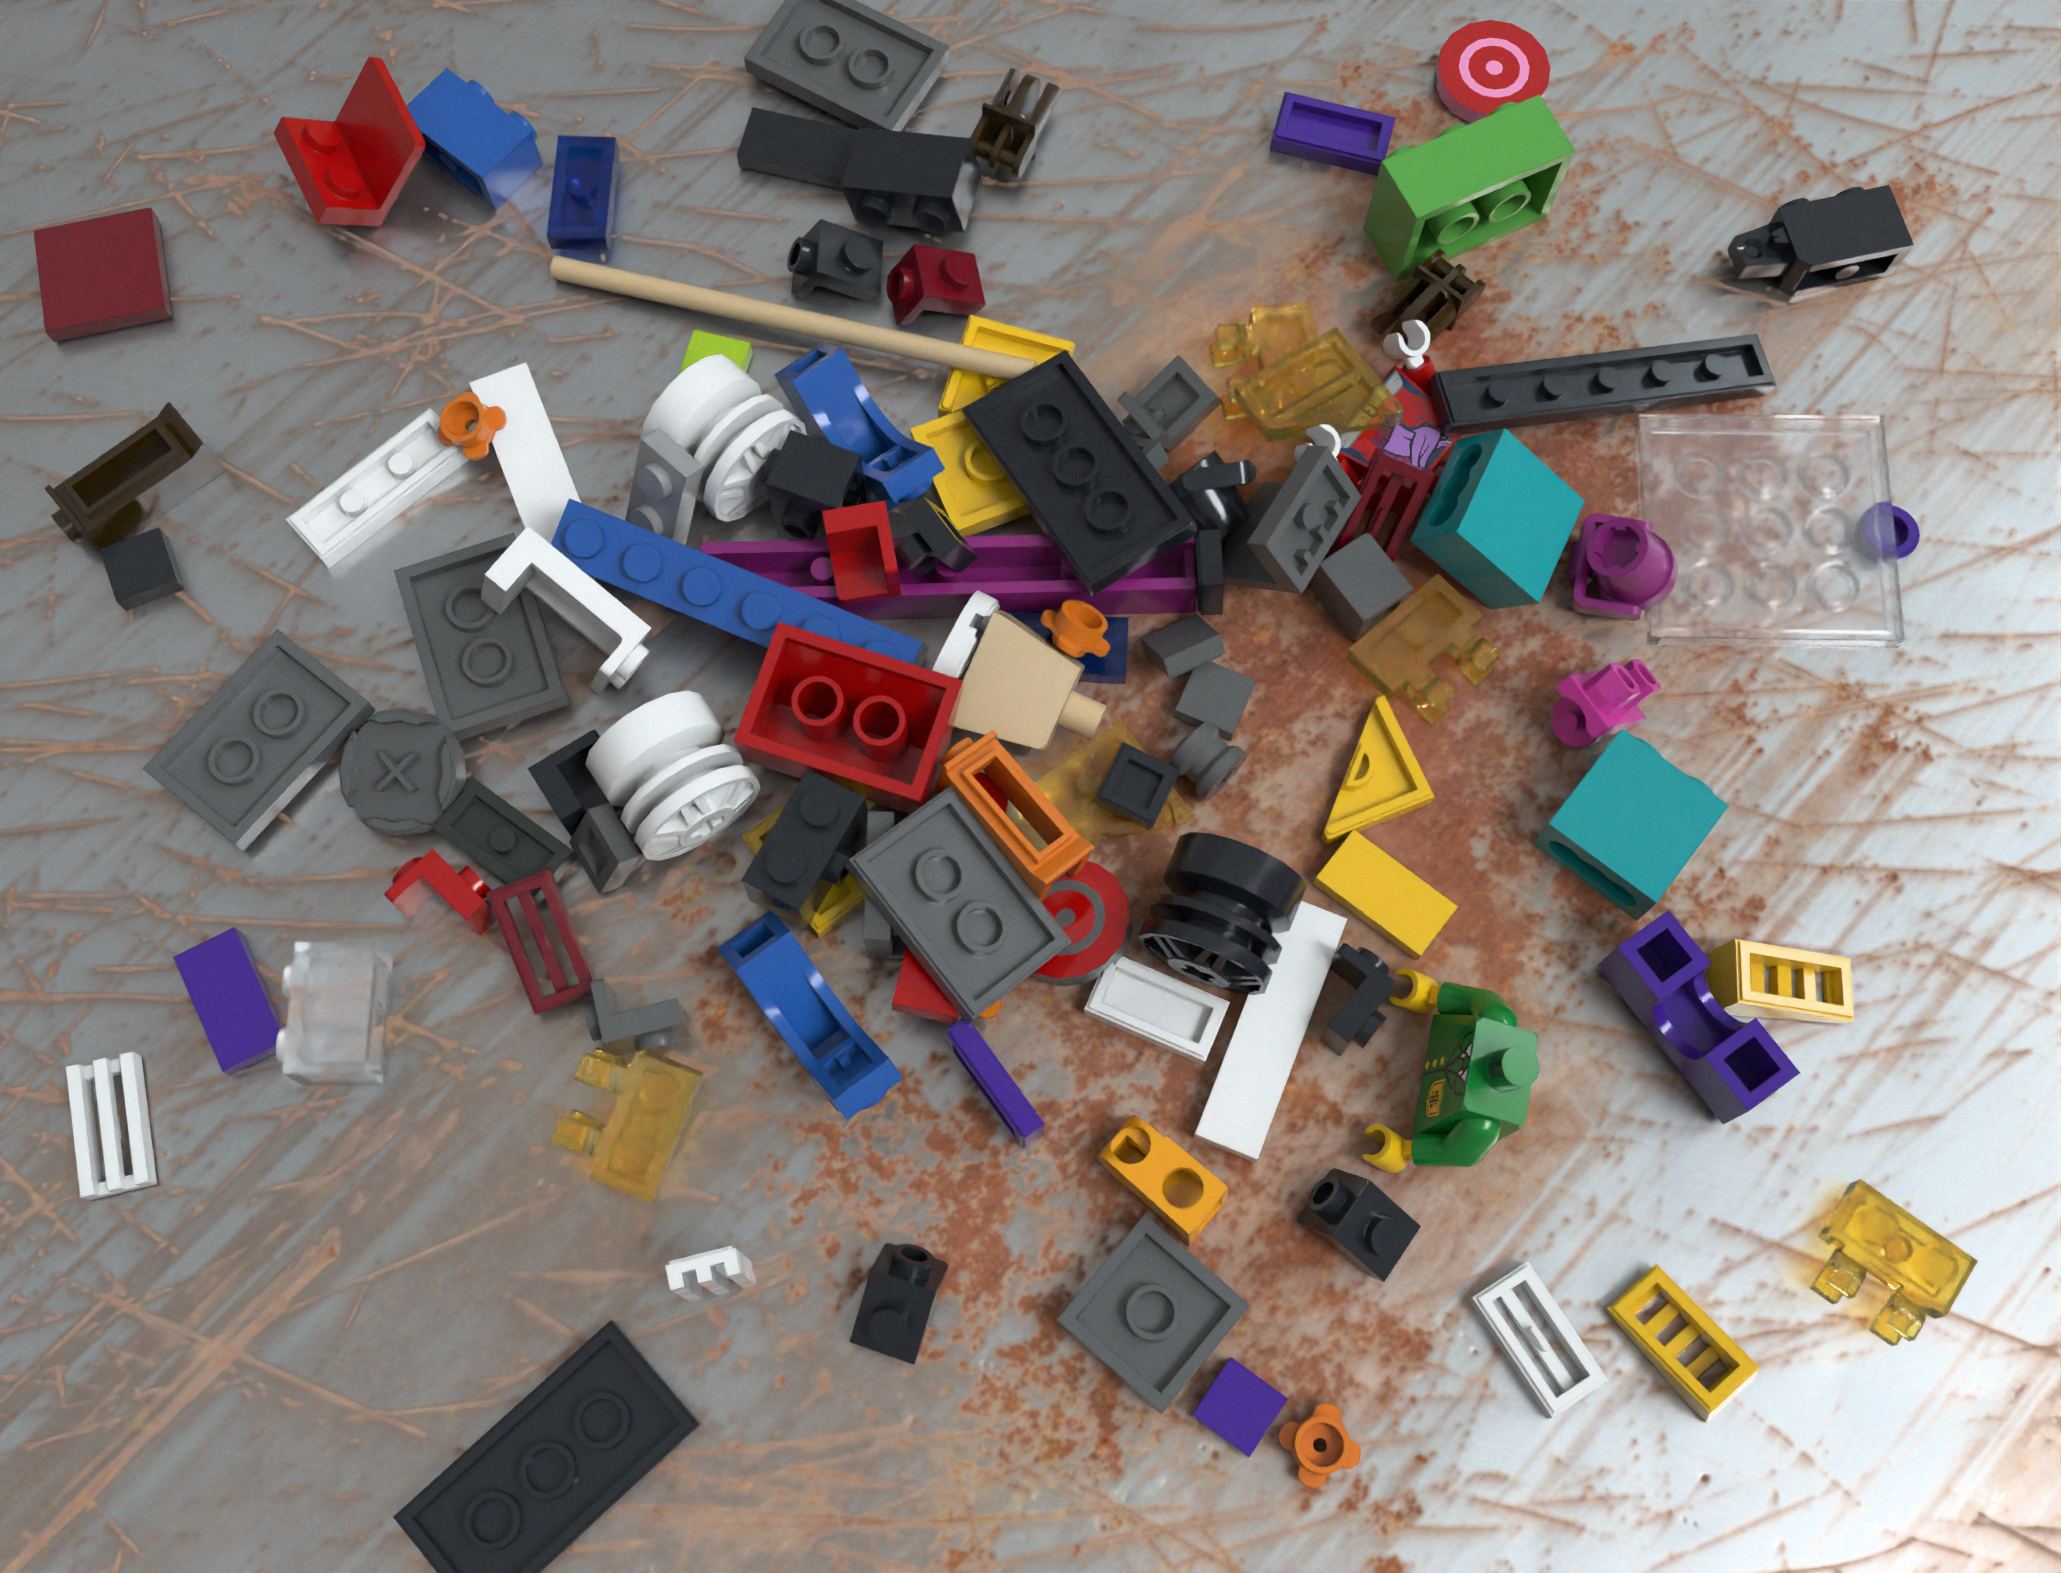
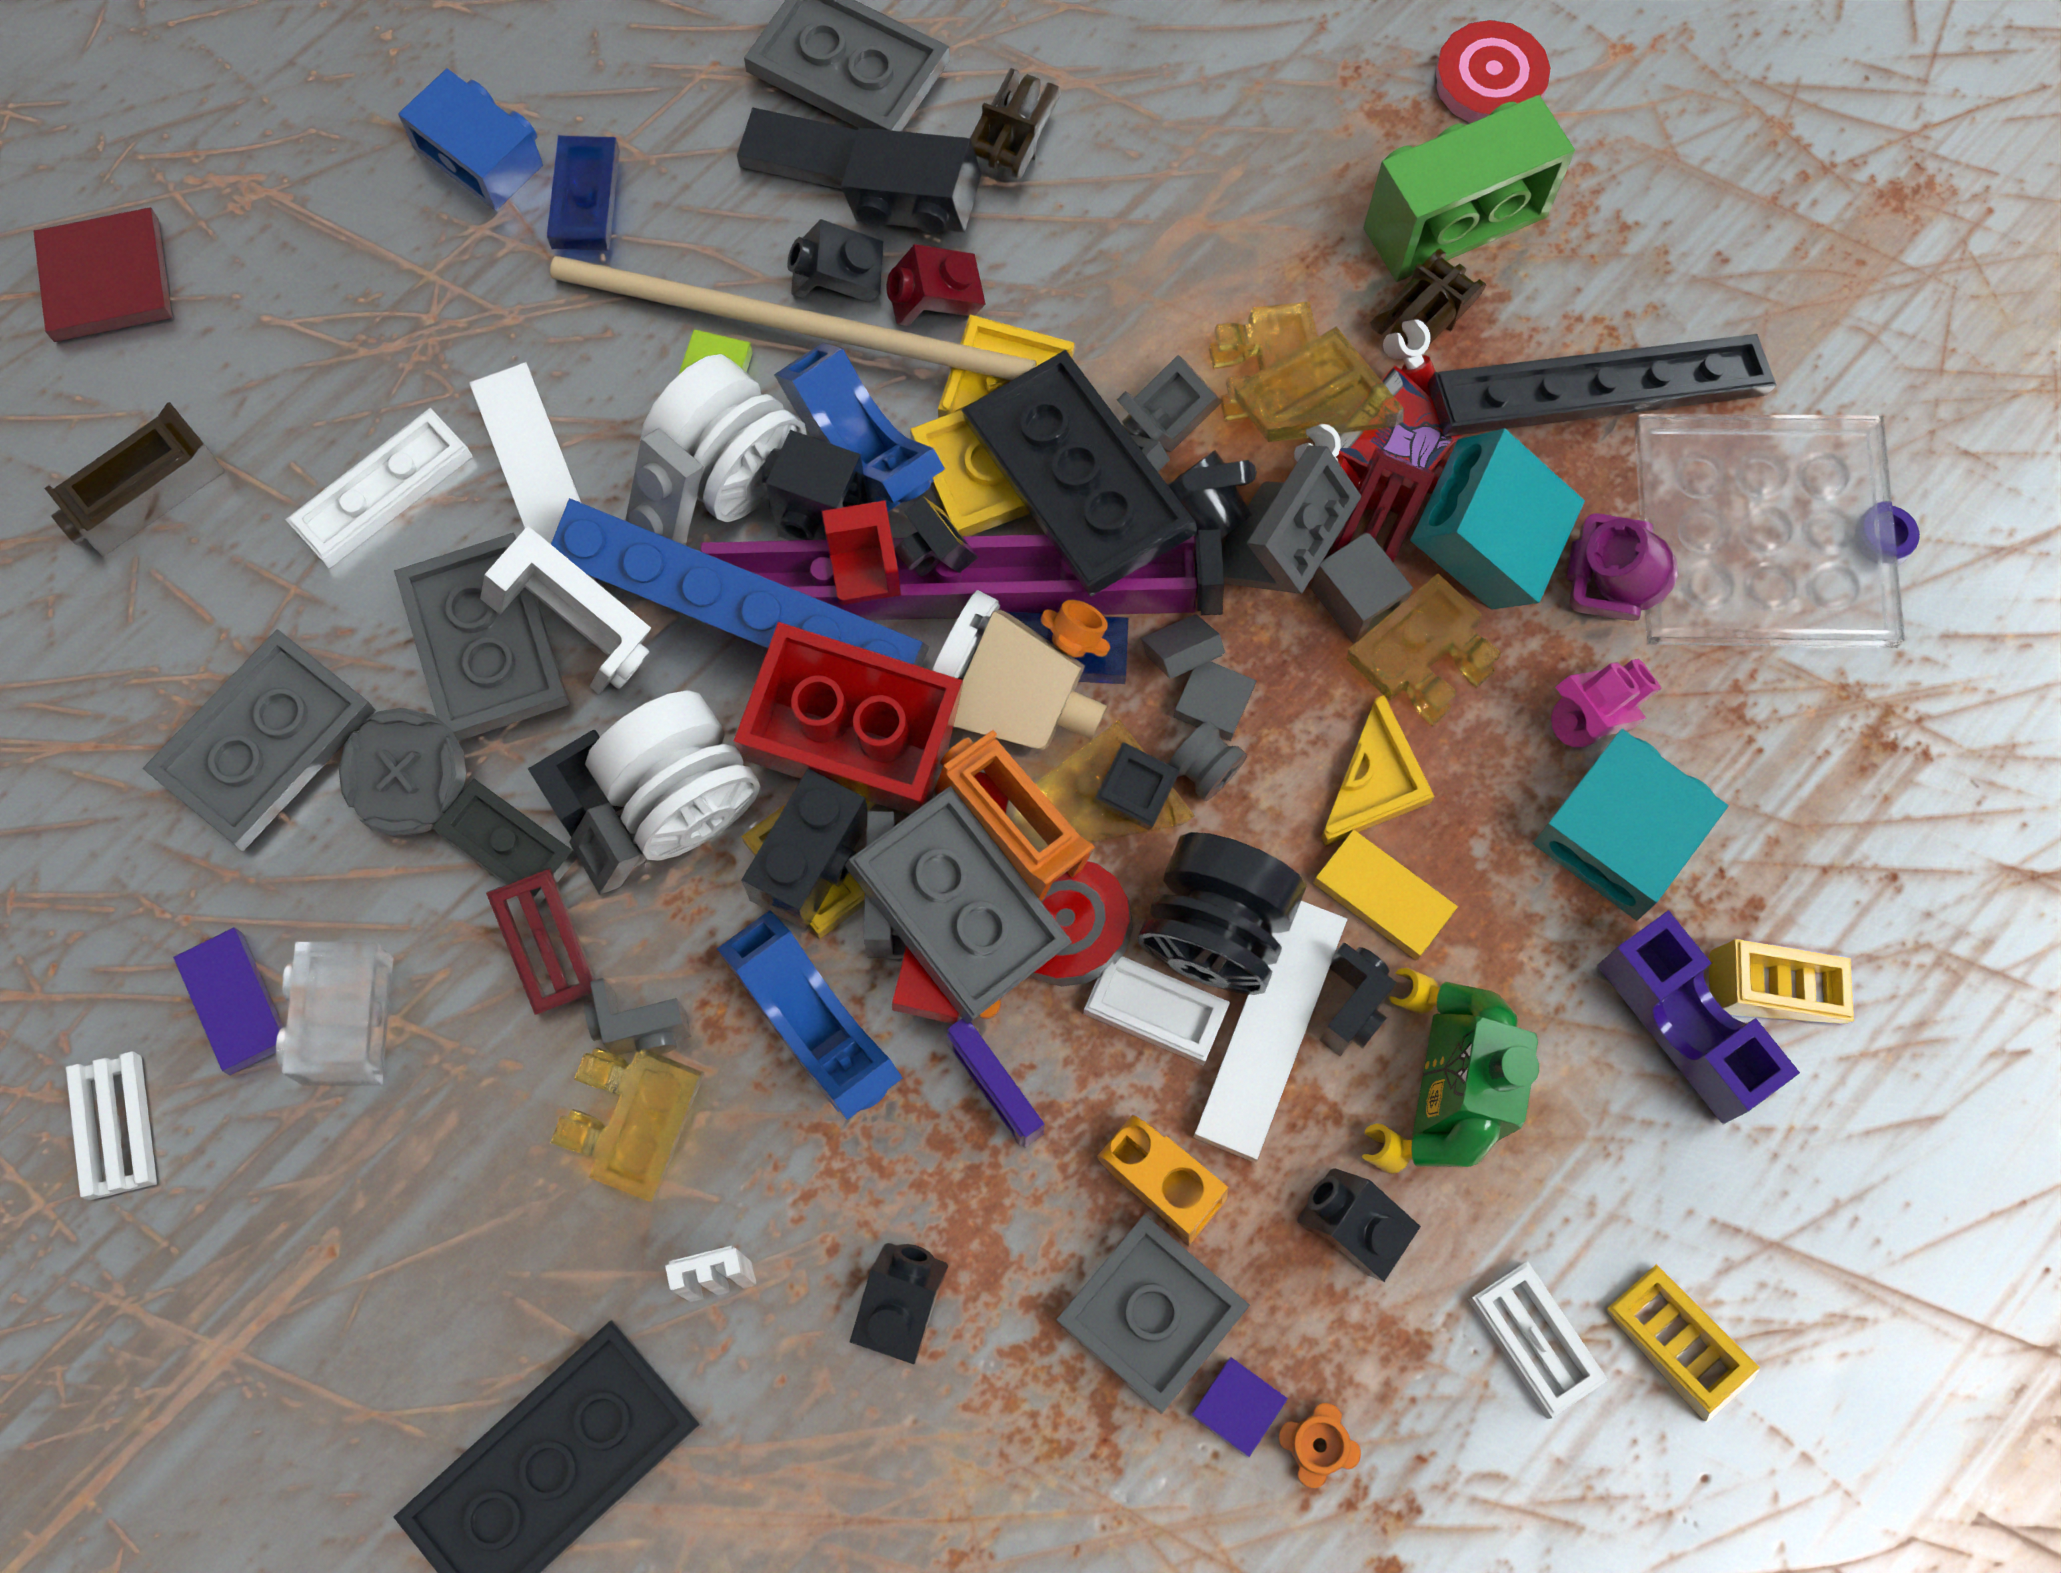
black tile [99,527,185,611] -> none
red bracket [273,57,425,227] -> none
red bracket [384,849,497,936] -> none
orange plate [437,392,507,461] -> none
dark purple tile [1270,92,1396,176] -> none
black hinge [1727,185,1914,297] -> none
clear yellow plate [1810,1179,1978,1346] -> none

